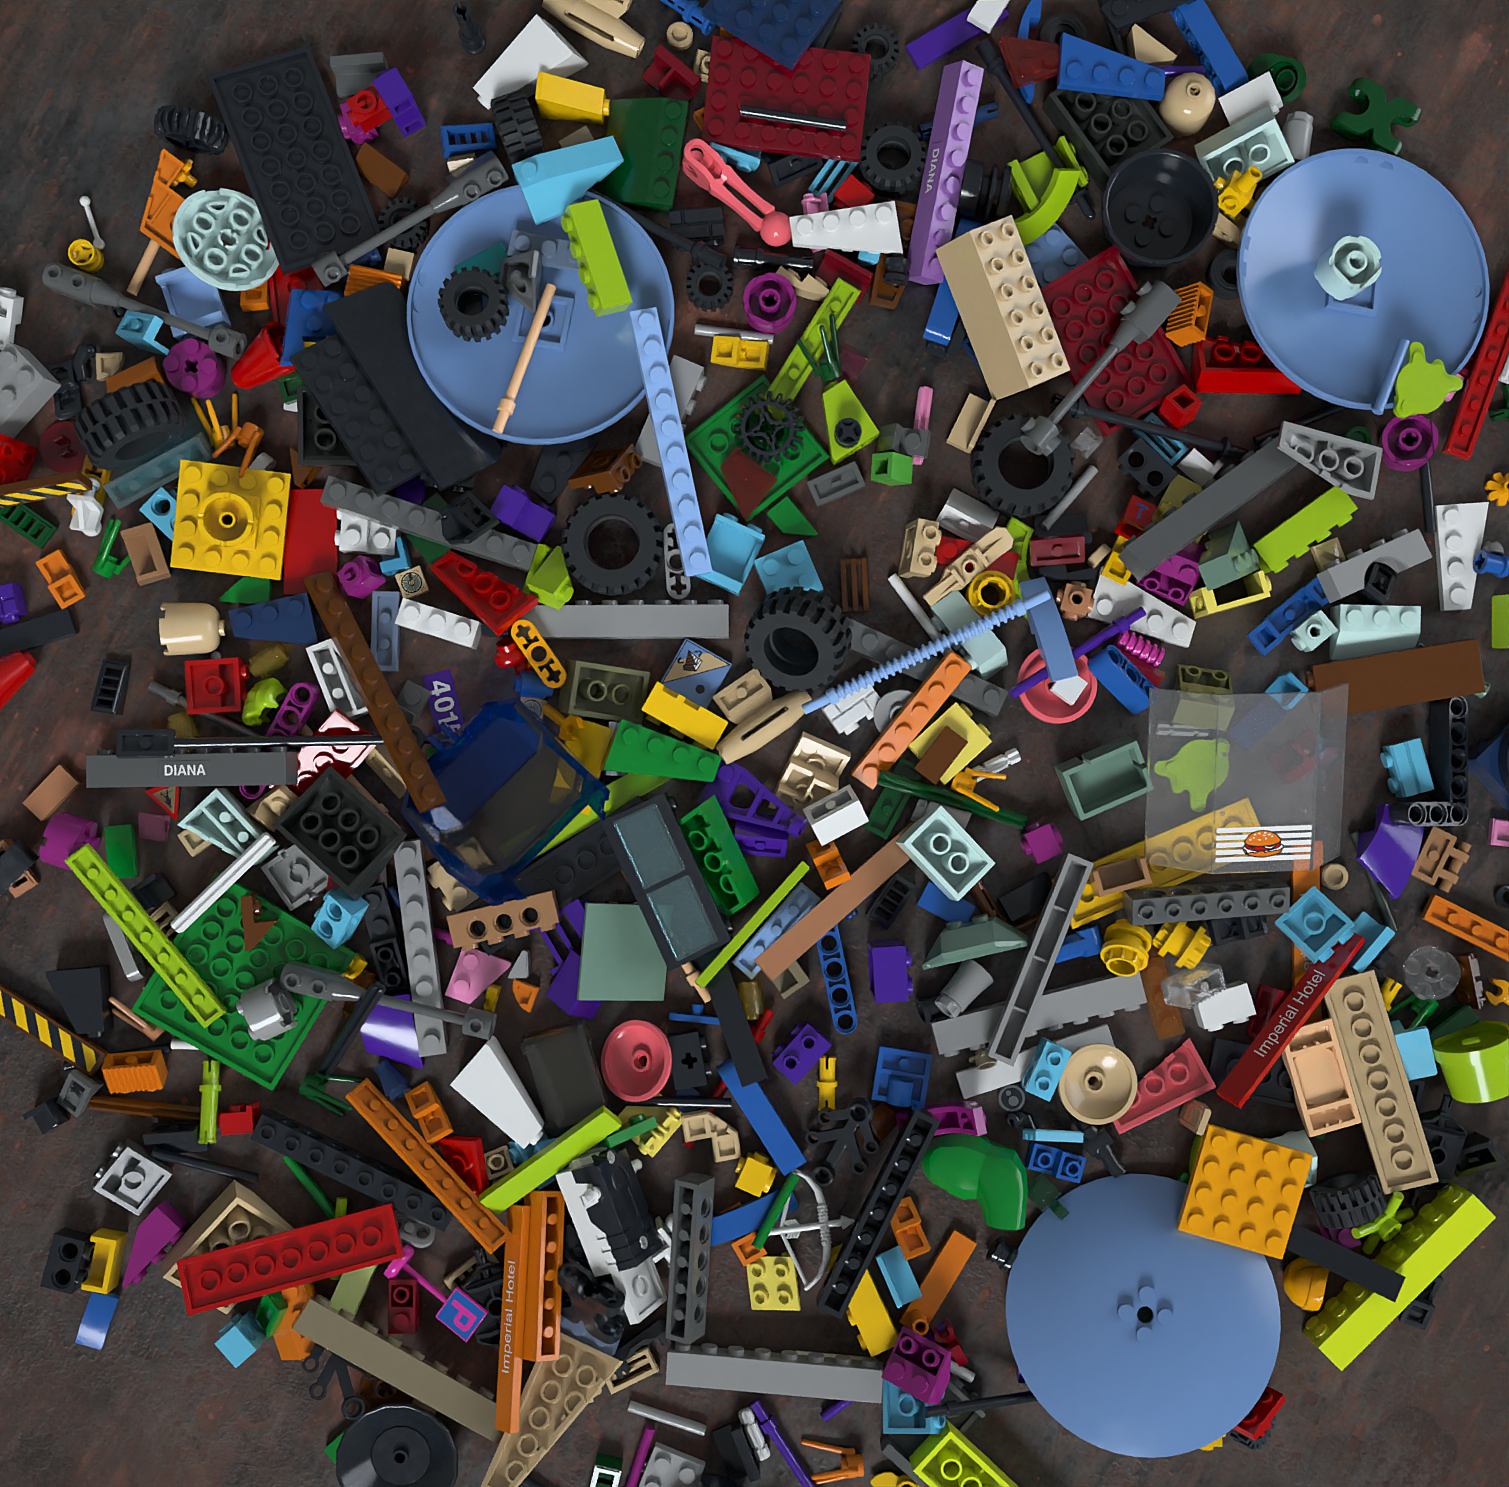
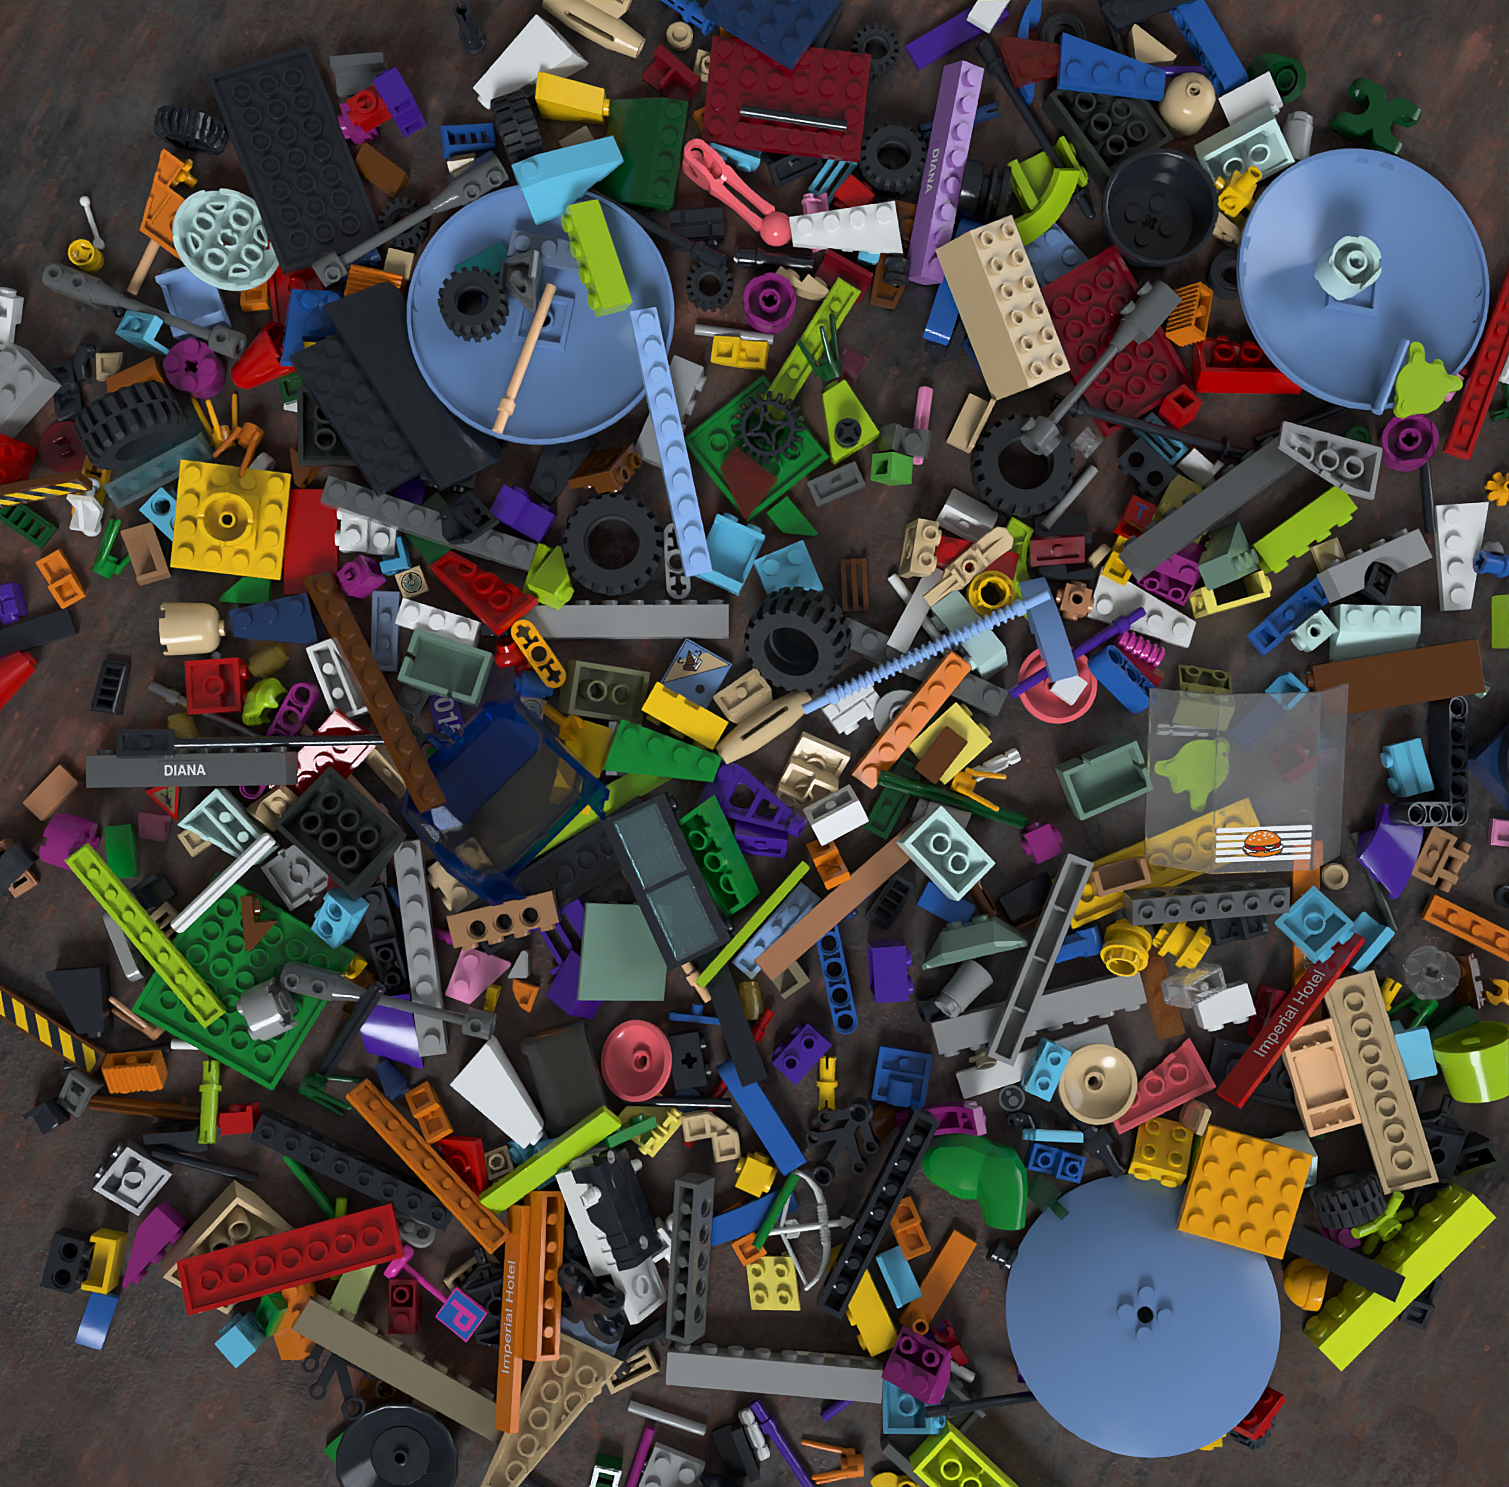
none -> sand green piece [397,629,494,708]
none -> white sticker [887,568,944,654]
none -> yellow bracket [1128,1117,1193,1188]

